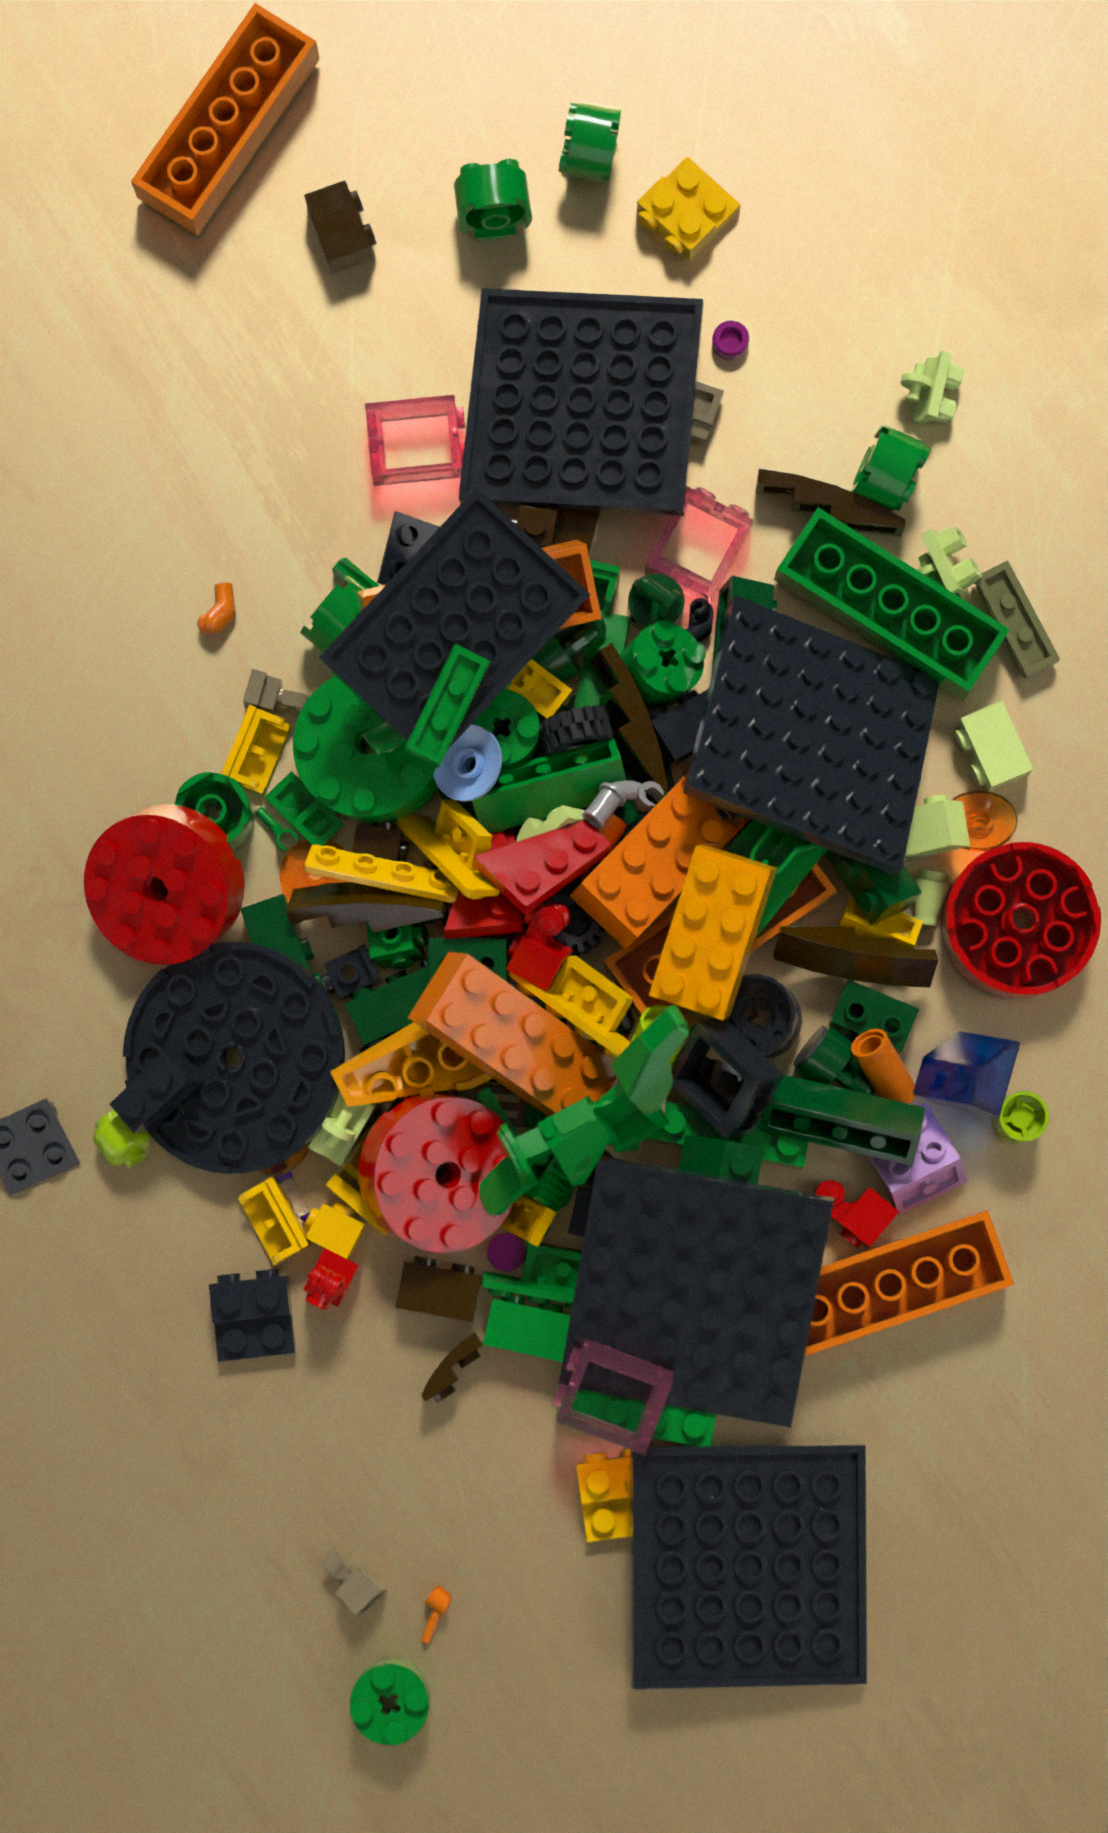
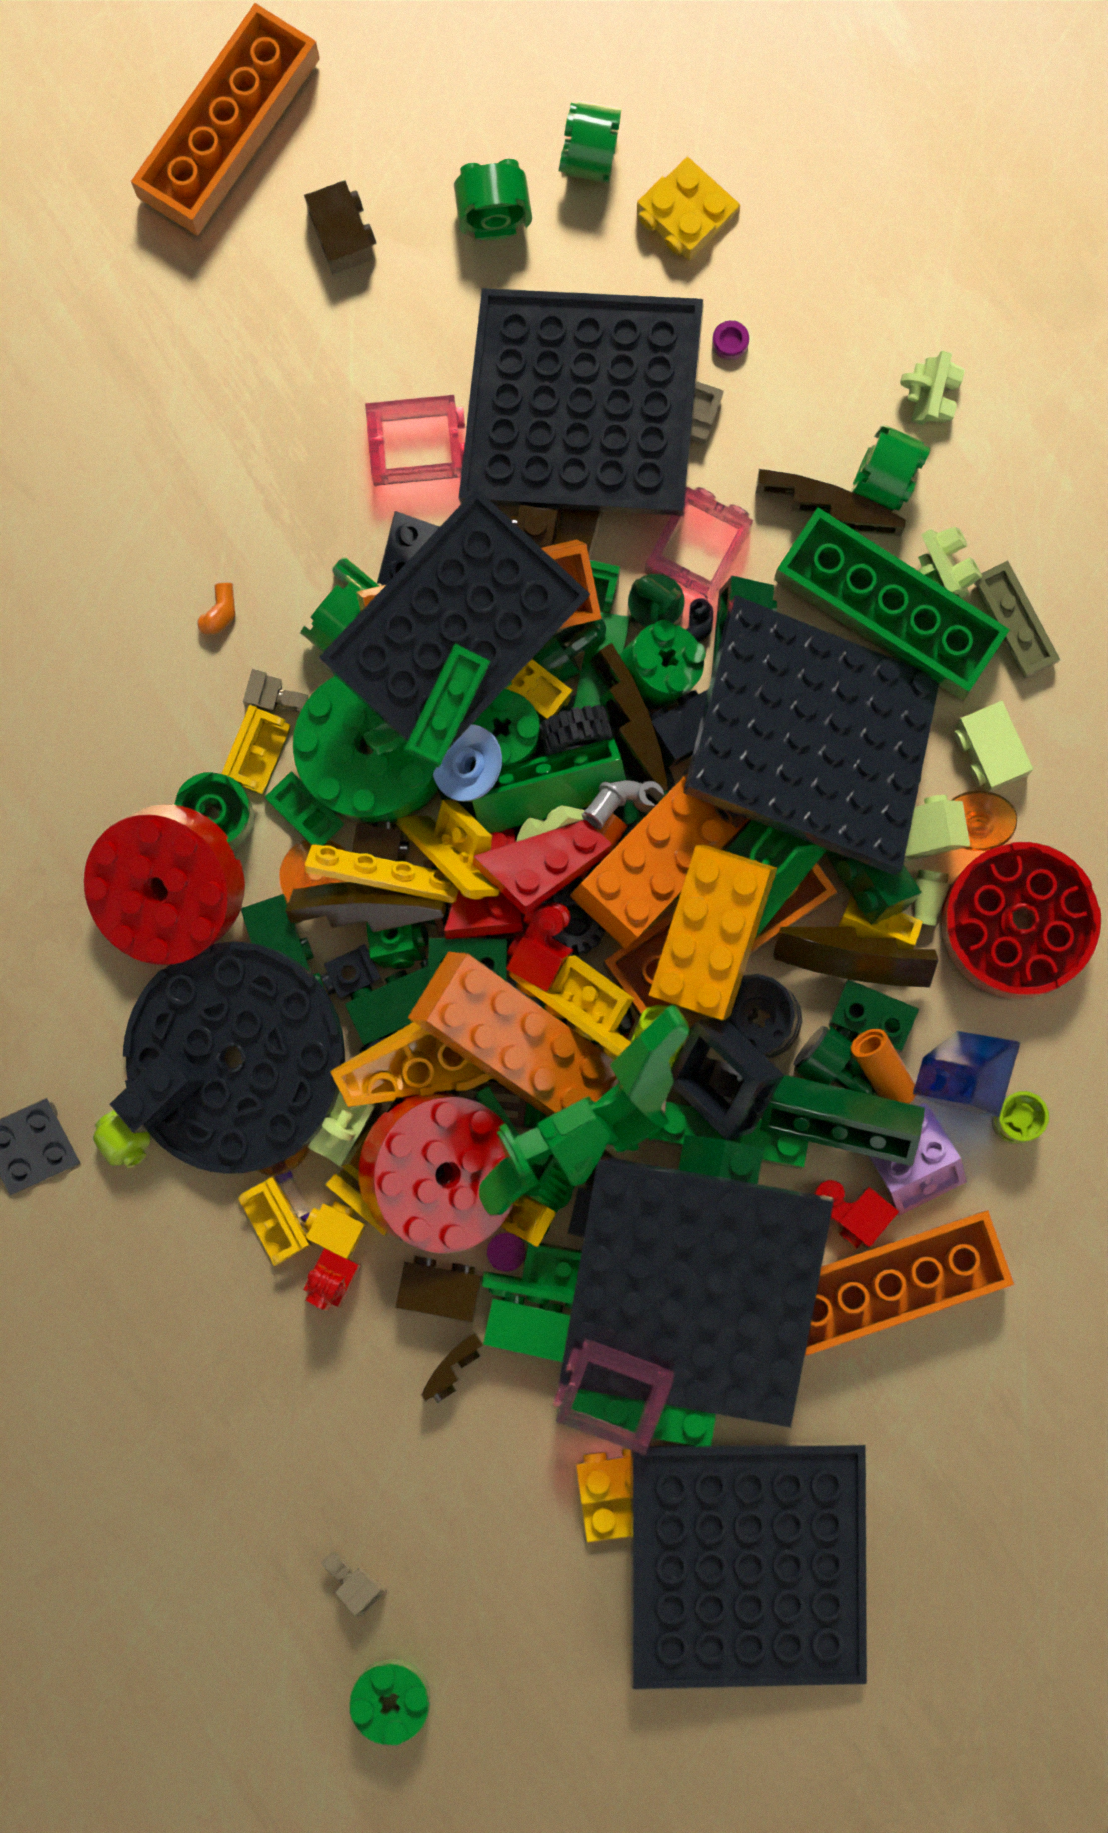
black plate [209,1269,297,1362] -> none
green hand [255,807,299,852] -> none
orange hand [421,1585,452,1644] -> none

